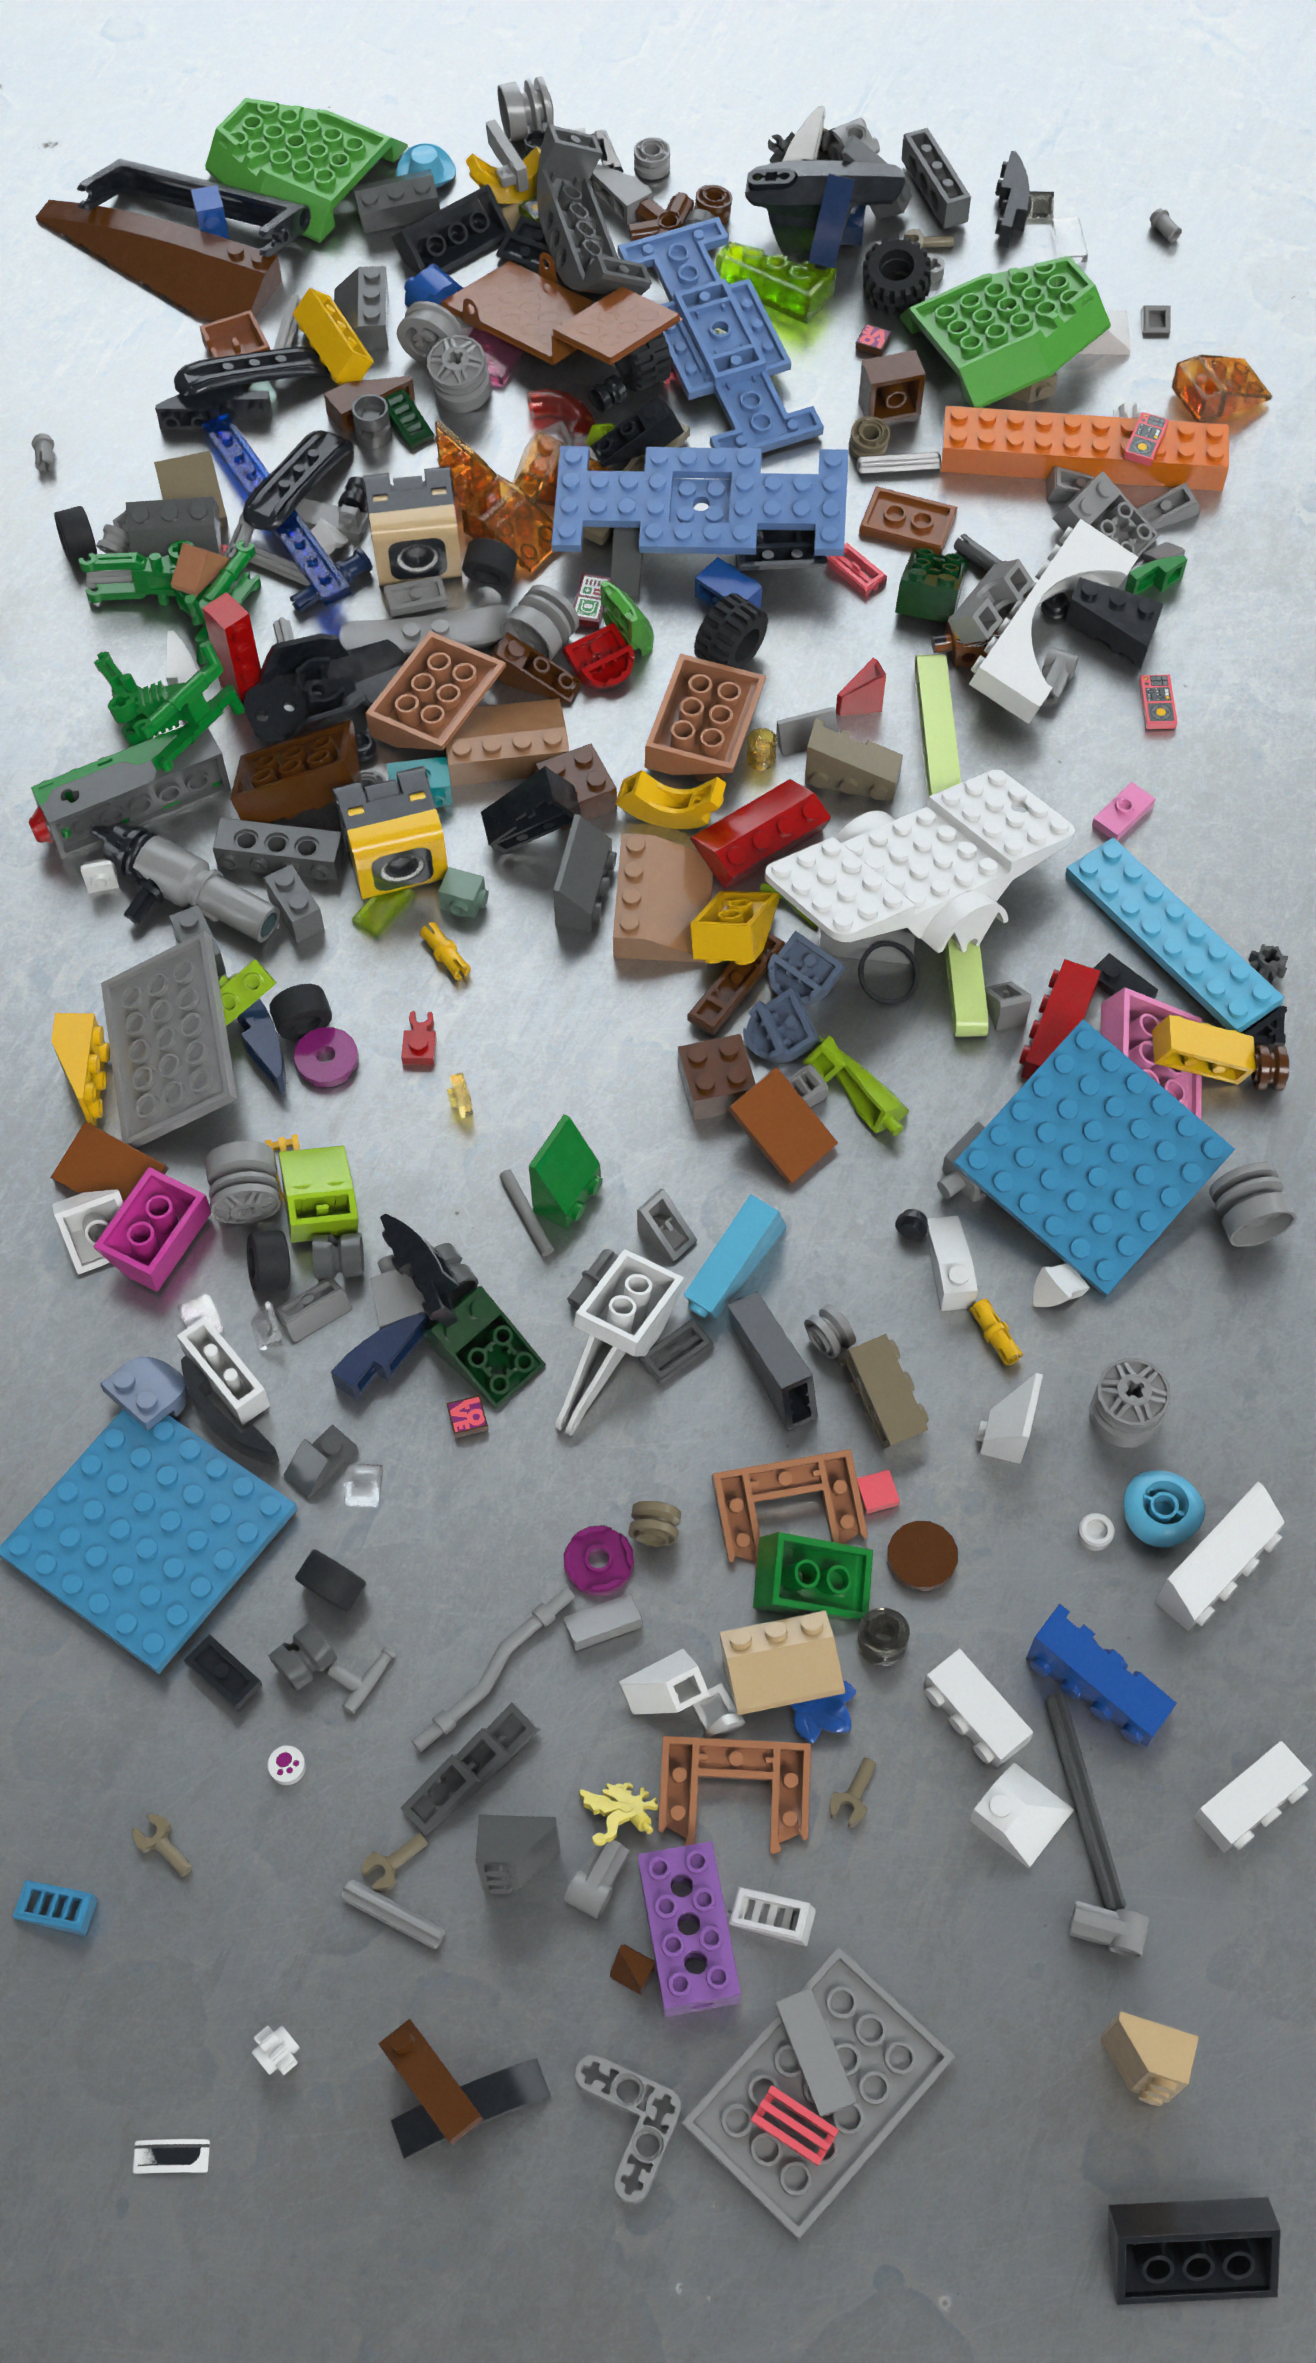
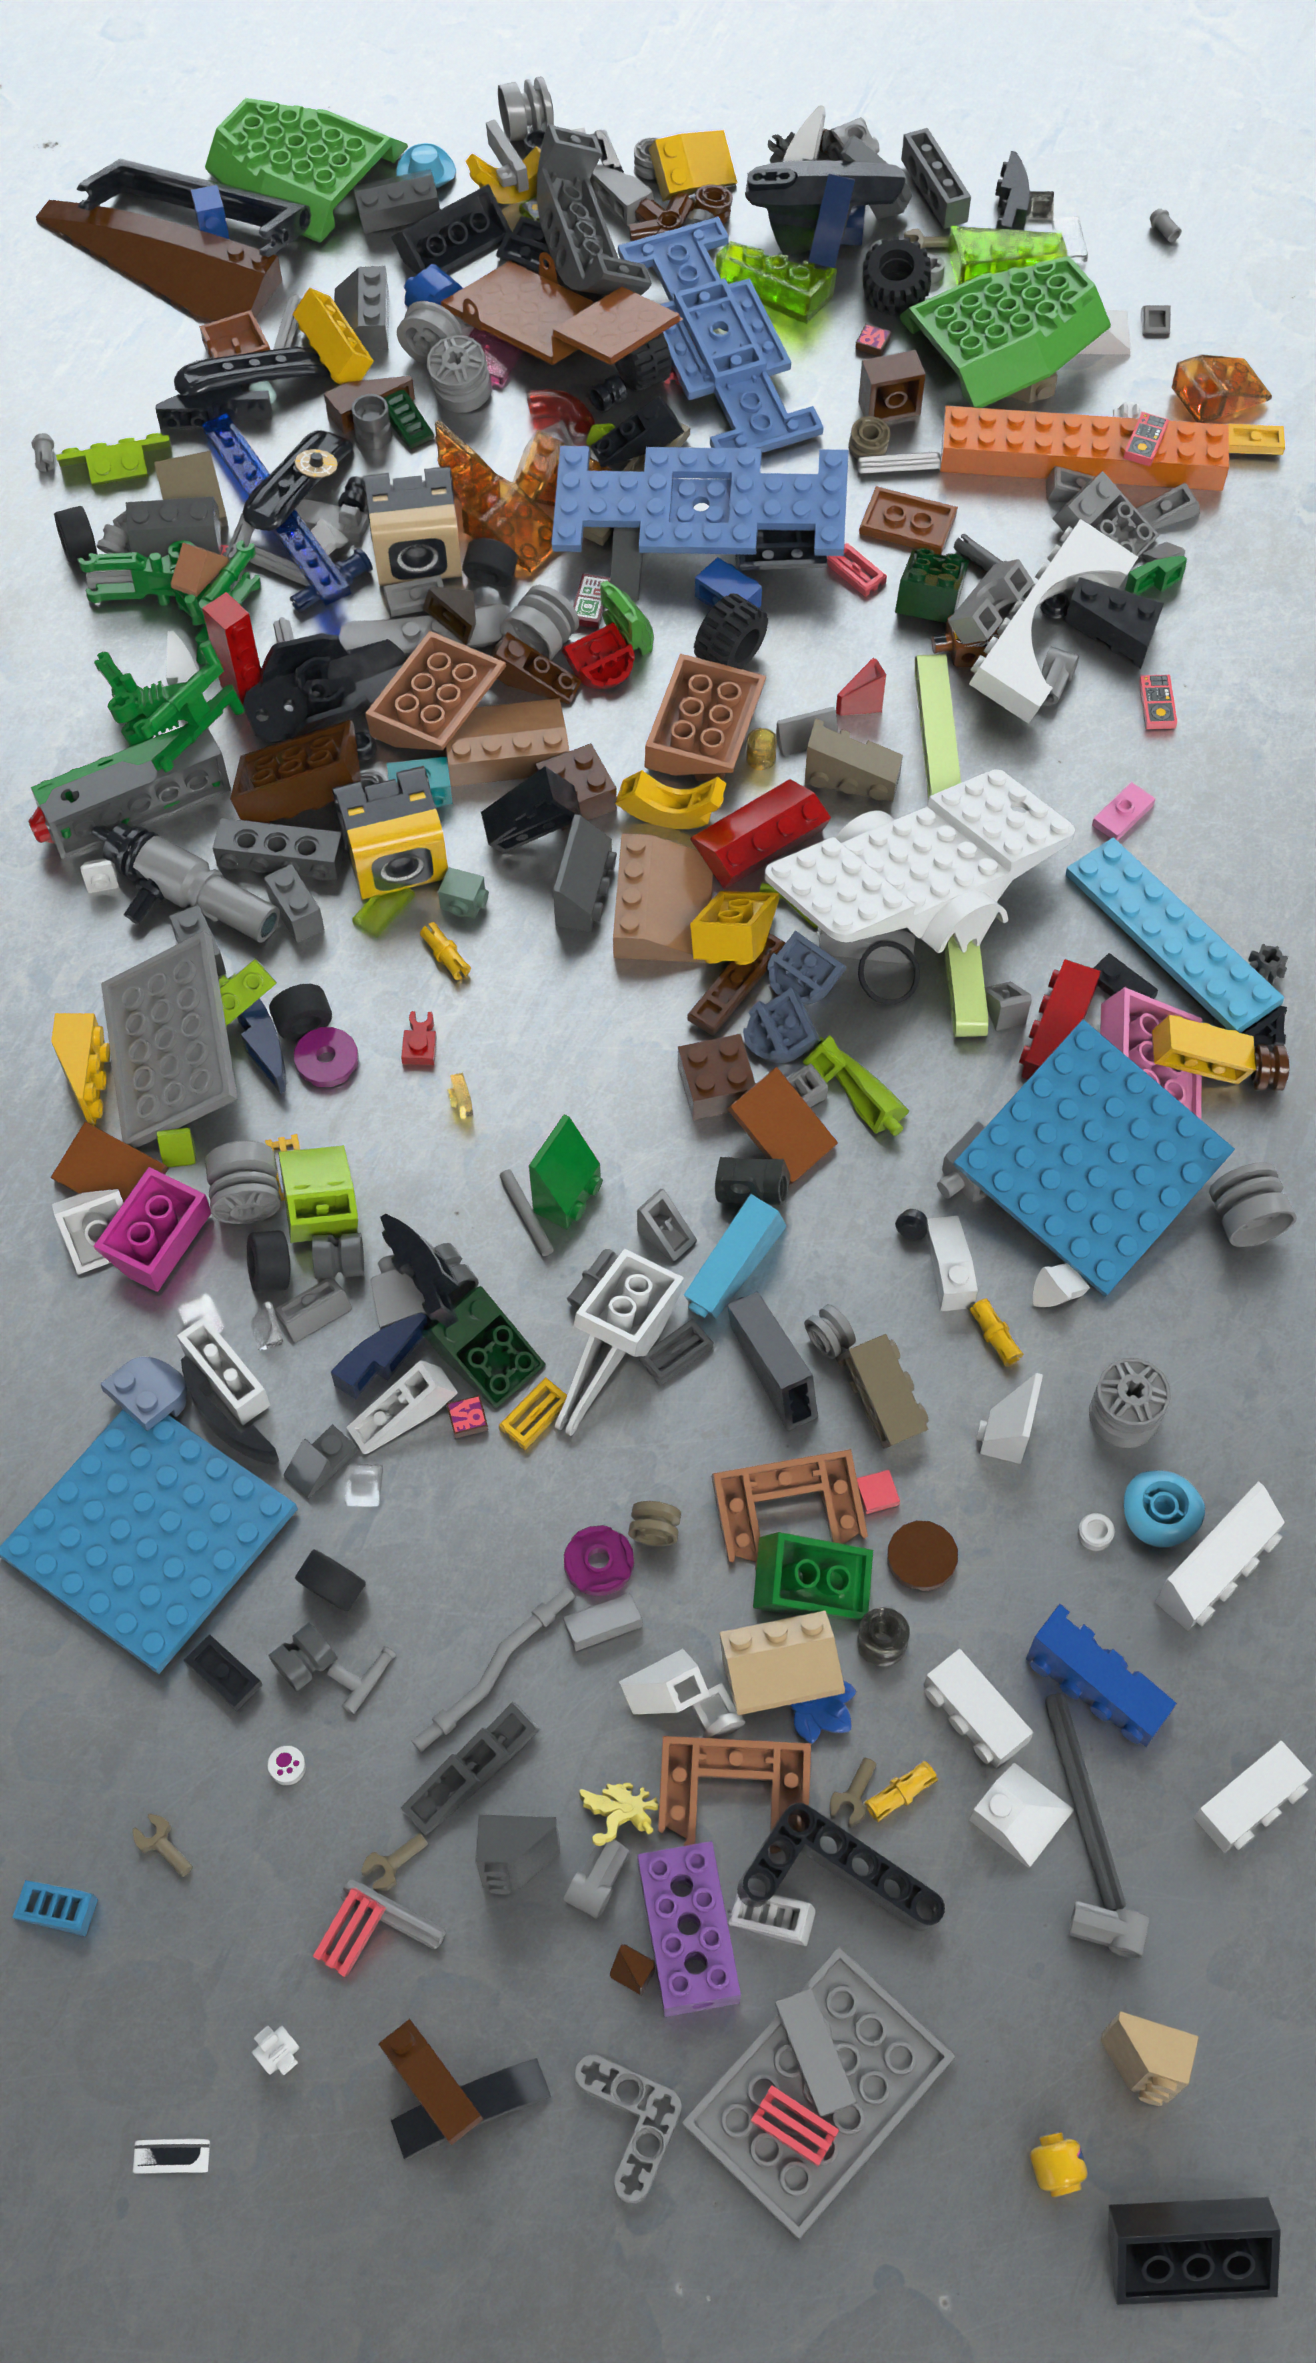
none -> lime bracket [56,433,171,486]
none -> lime slope [157,1127,196,1168]
none -> tan piece [295,449,338,478]
none -> coral tile [313,1888,386,1977]
none -> white slope [346,1360,458,1455]
none -> dark brown slope [423,586,476,645]
none -> yellow tile [499,1377,567,1451]
none -> yellow slope [649,130,738,202]
none -> pearl dark grey piece [715,1157,791,1205]
none -> black beam [737,1803,945,1930]
none -> yellow pin [864,1761,938,1822]
none -> clear neon green wedge [948,226,1068,285]
none -> yellow head [1030,2132,1088,2197]
none -> yellow plate [1228,424,1285,455]

